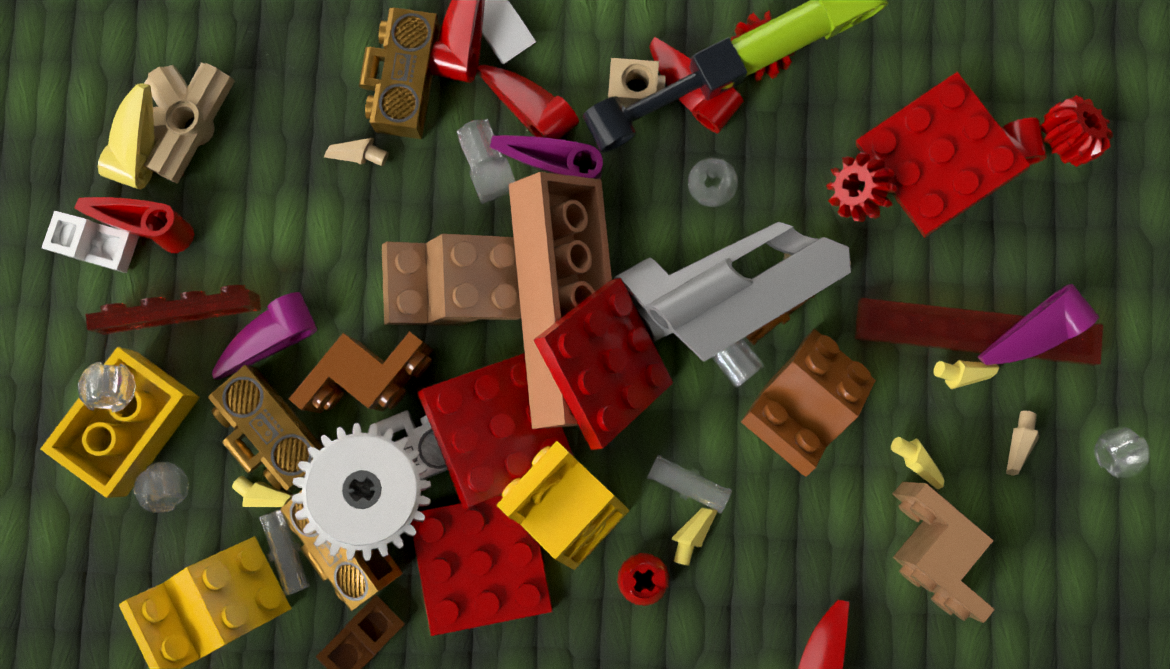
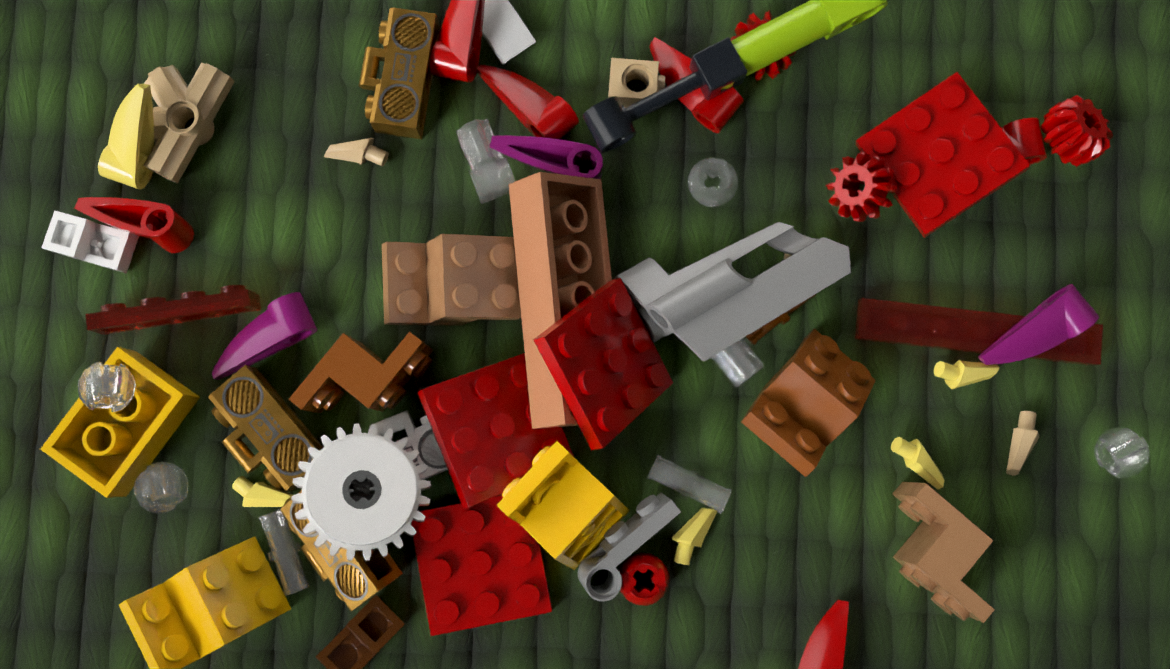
none -> light grey plate [578,493,681,601]

